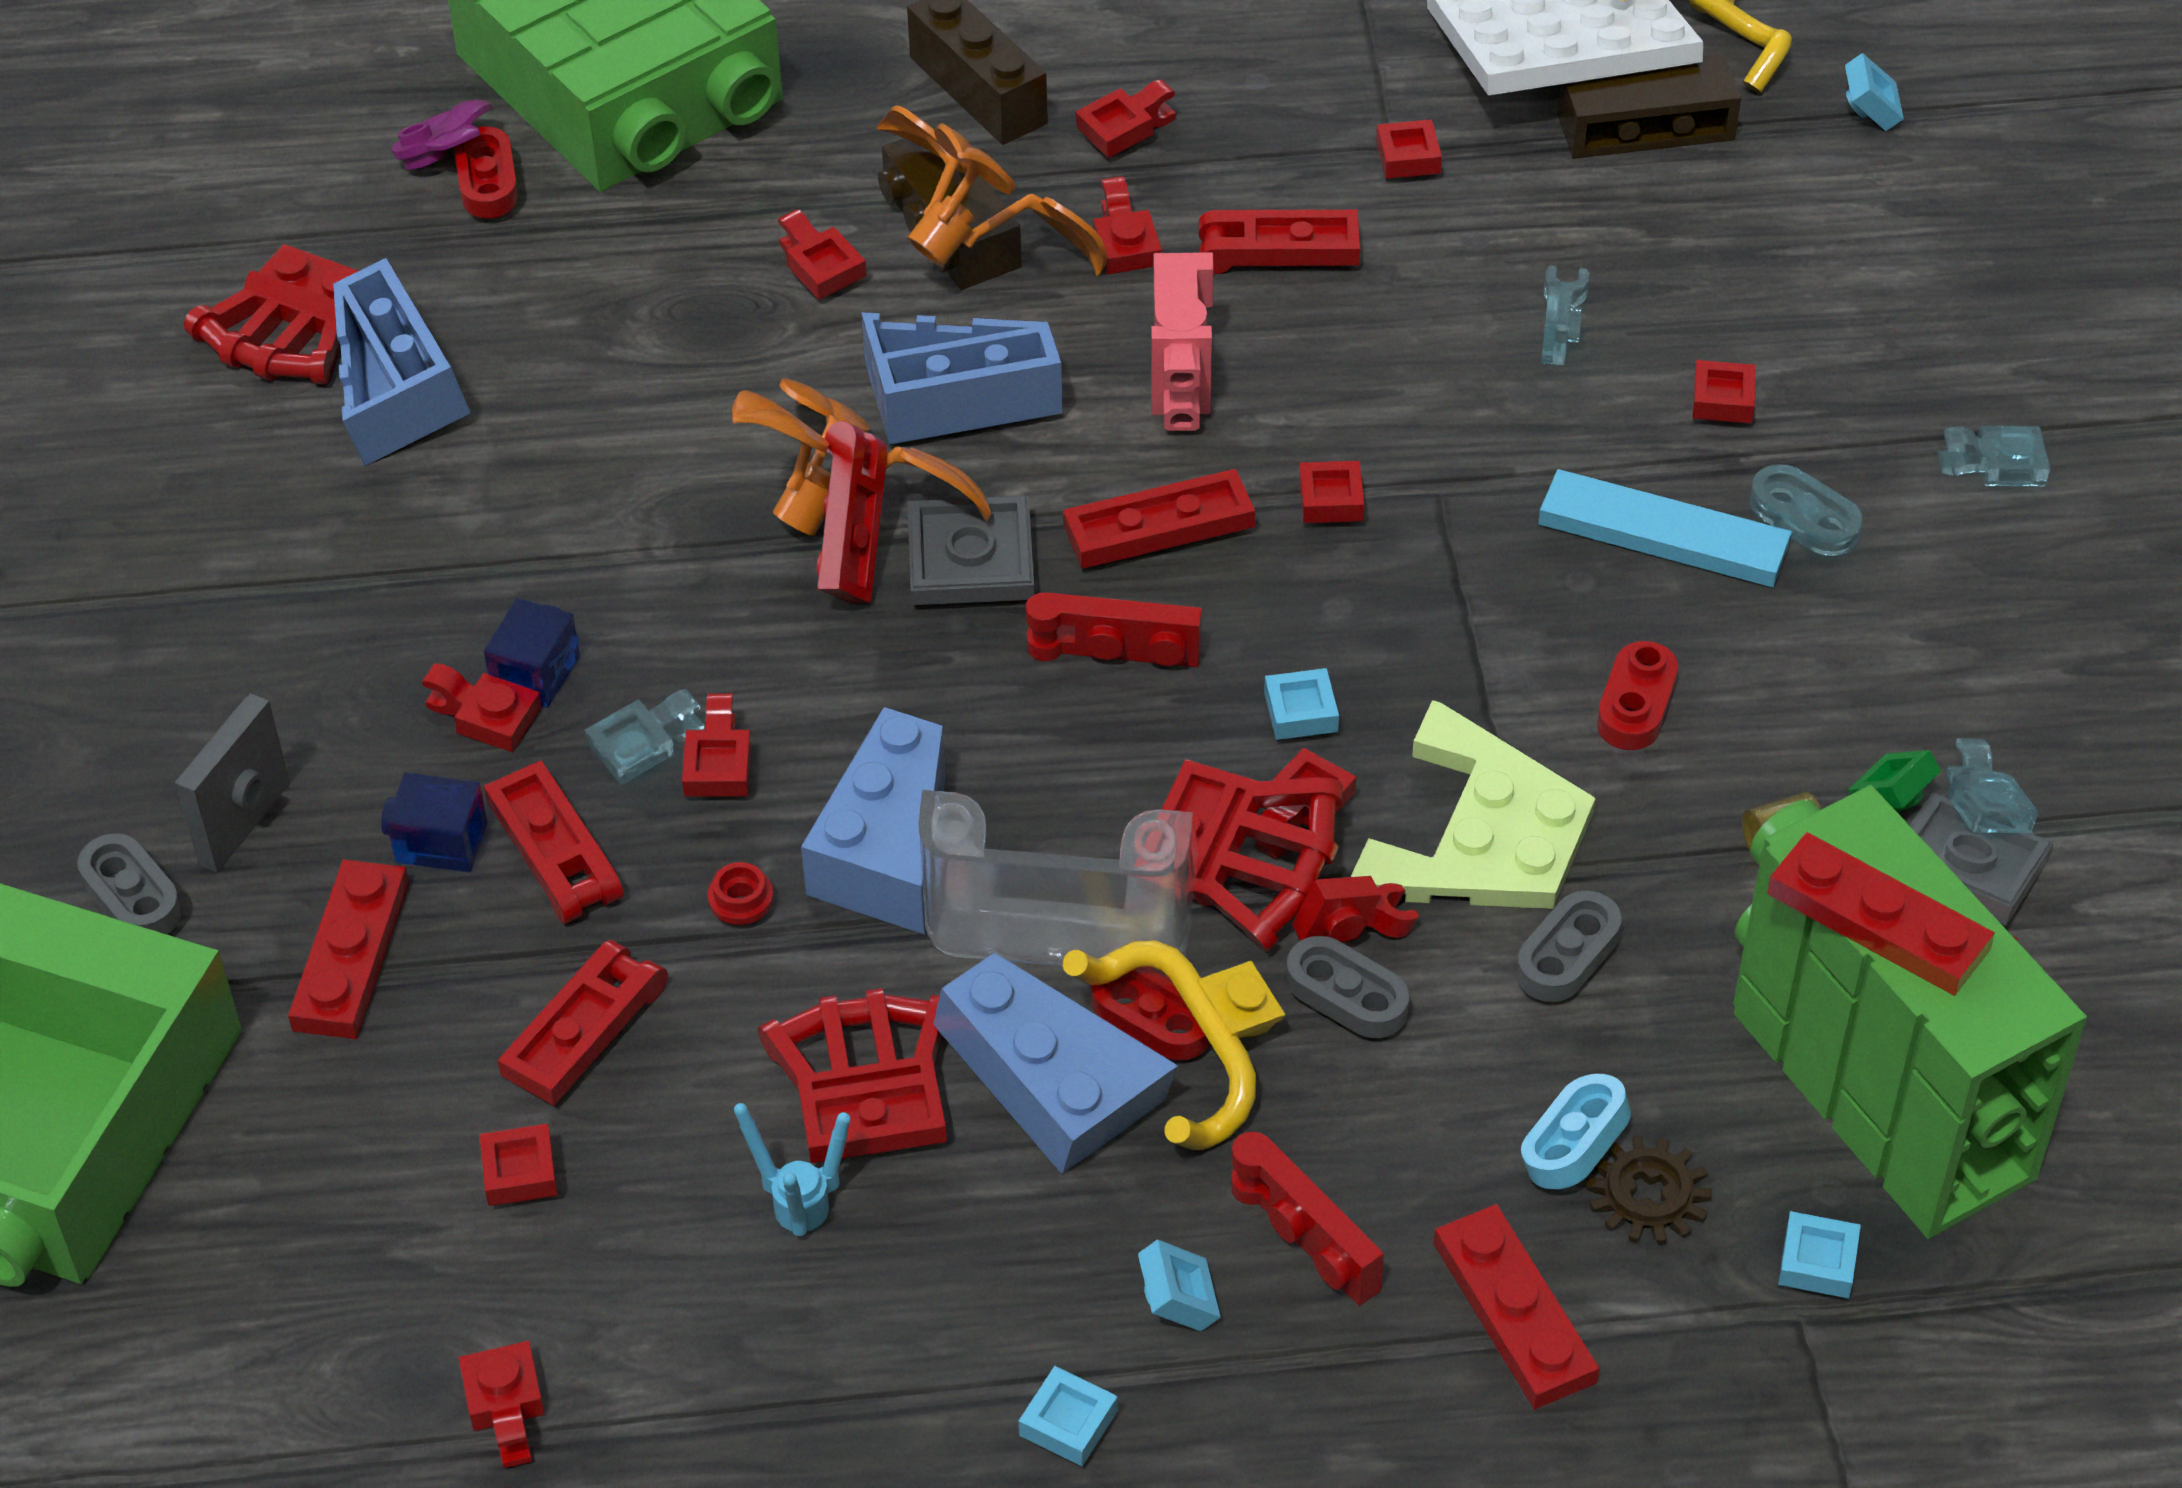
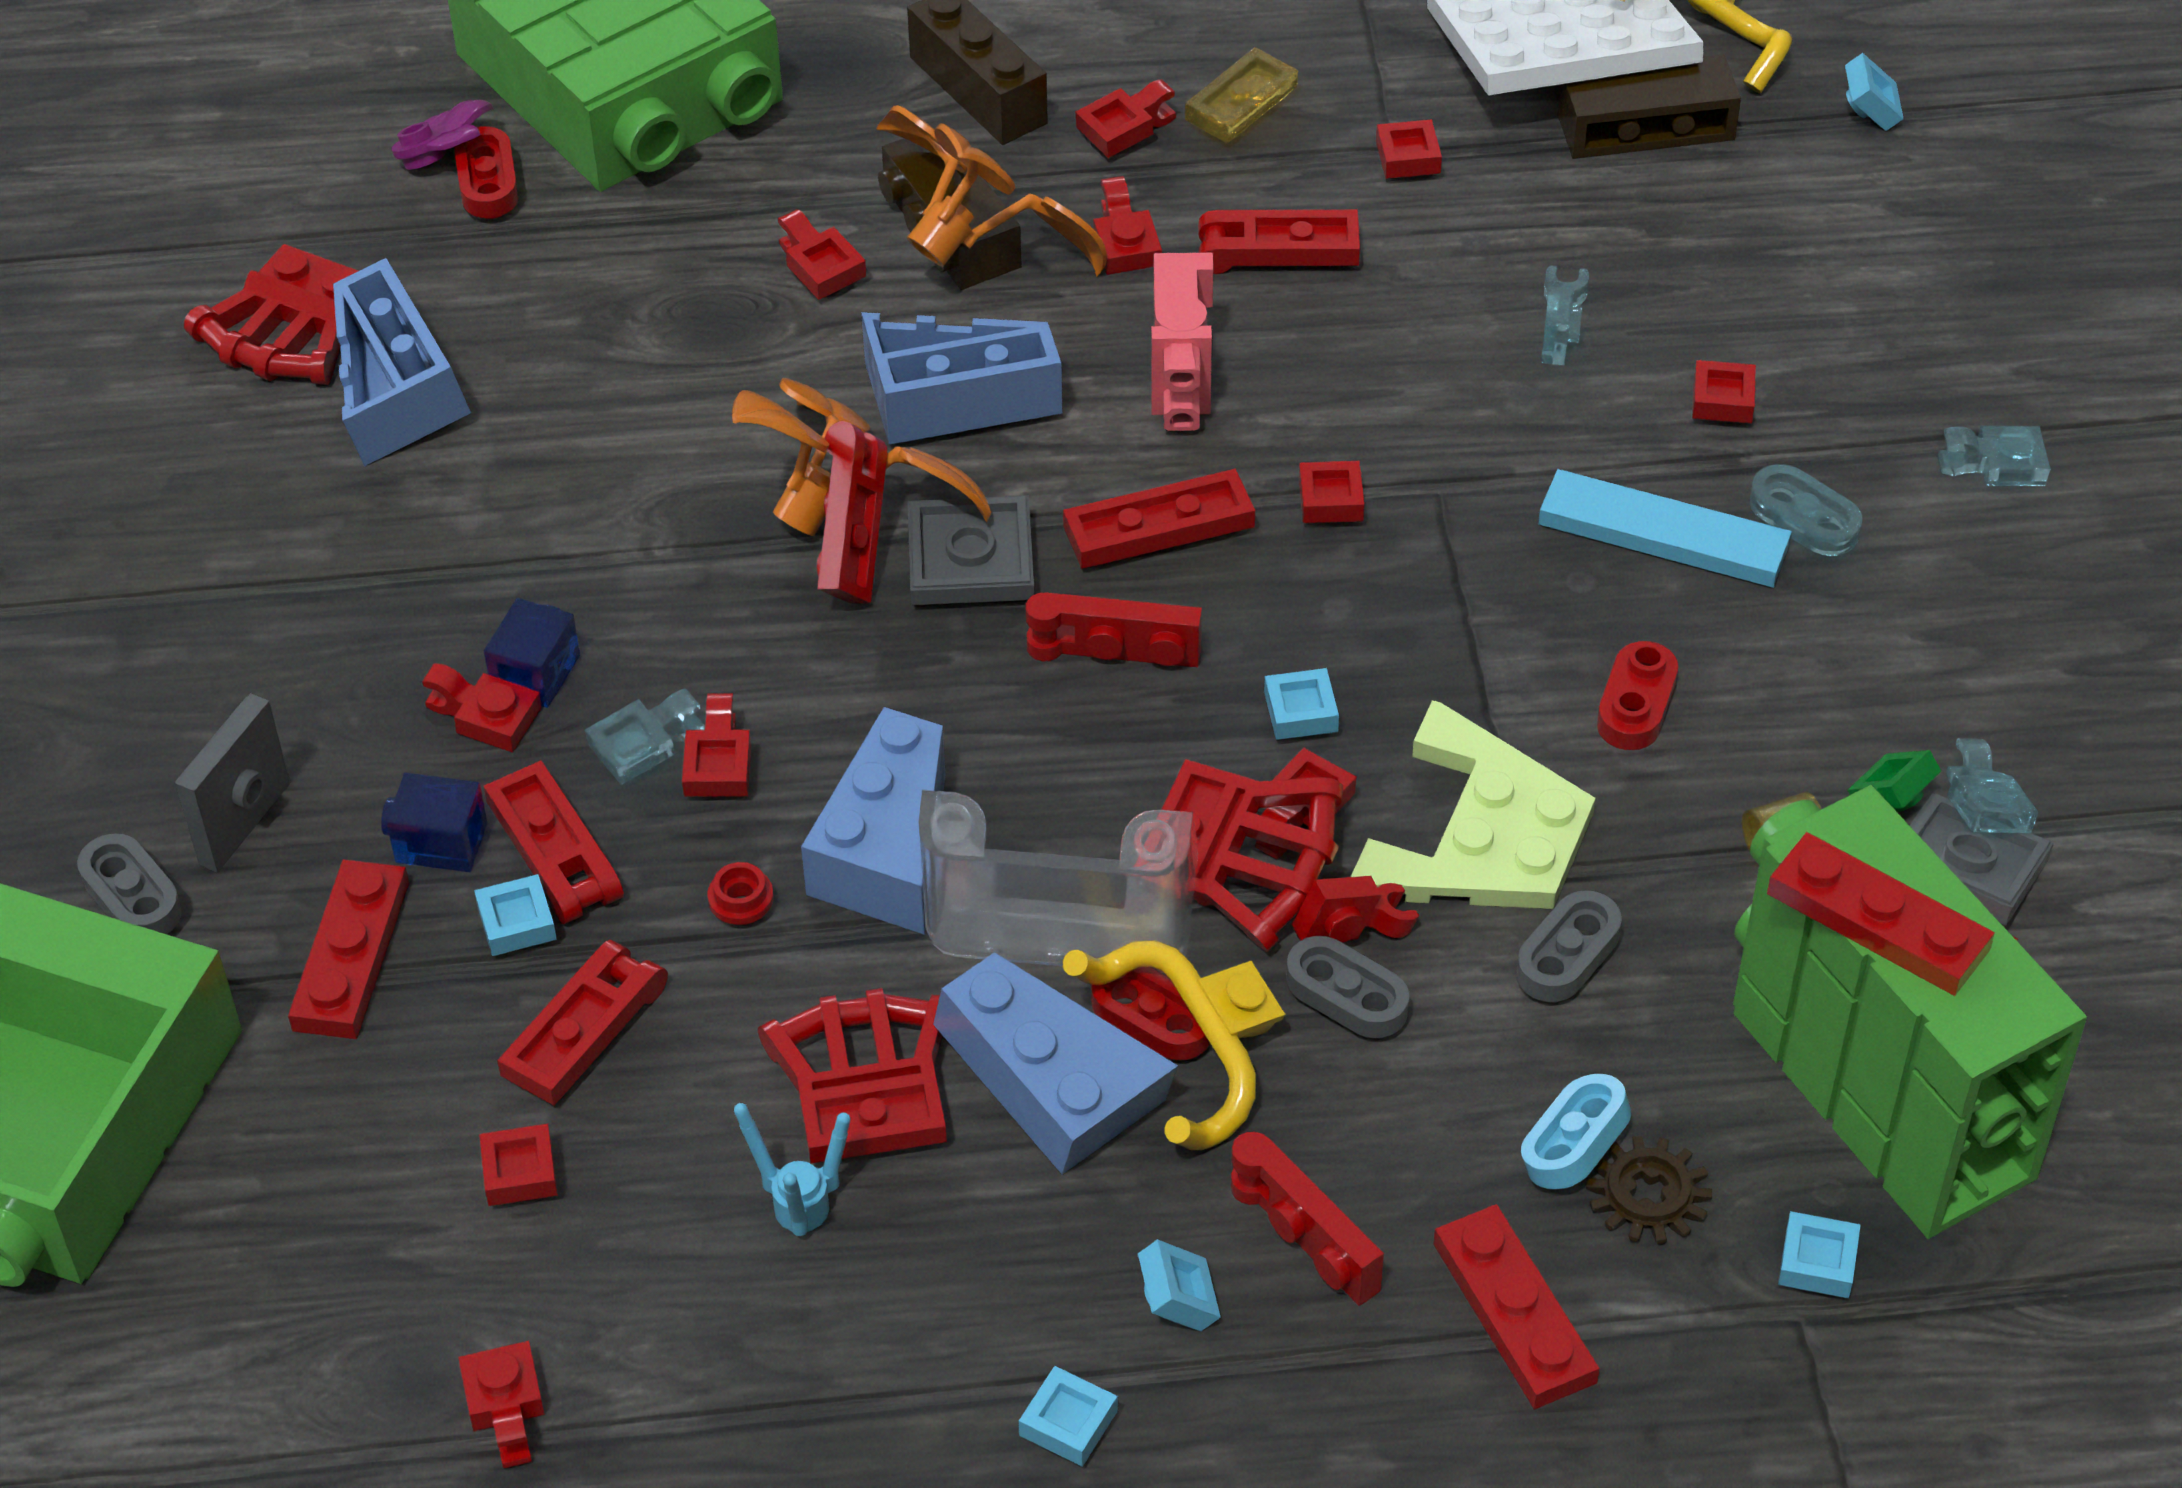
none -> medium azure plate [474,874,557,956]
none -> clear yellow plate [1185,47,1298,143]

